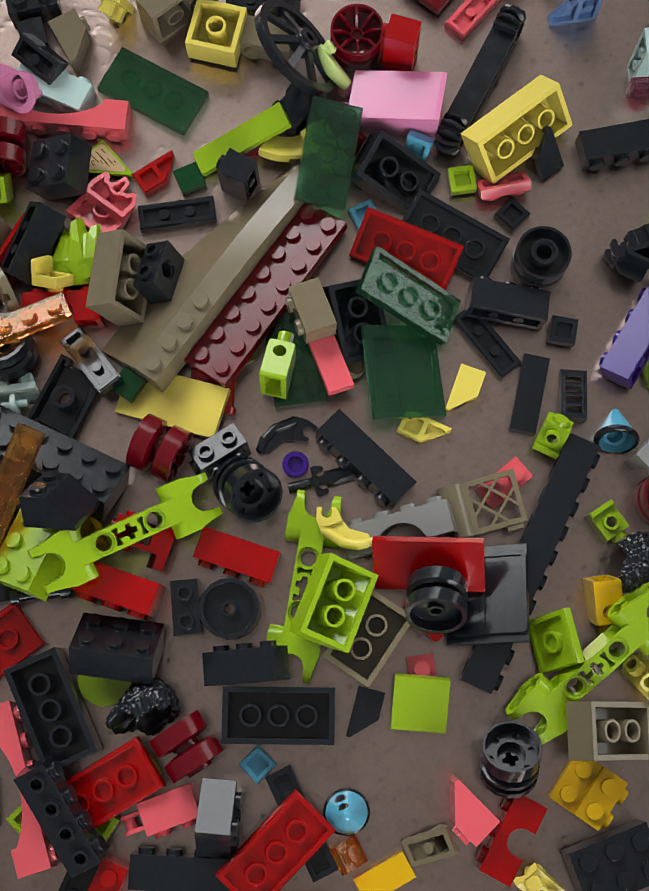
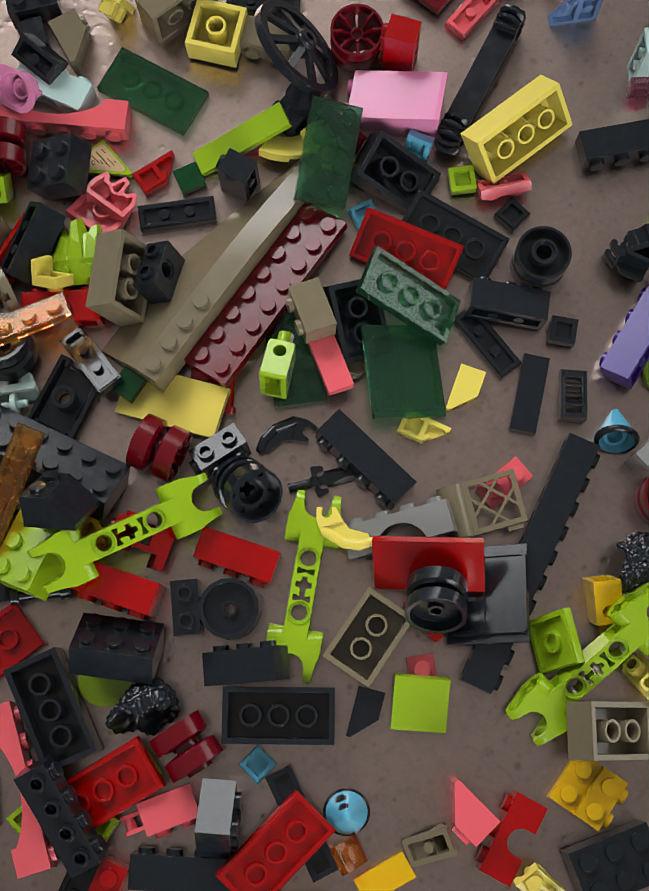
dark purple tile [282,451,309,479] -> none
lime slope [289,553,378,653] -> none
yellowish green arm [317,40,351,90] -> none
black wheel [479,721,543,799] -> none
black tile [532,125,564,180] -> none
lime brick [532,411,574,459] -> none
lime brick [584,499,629,544] -> none

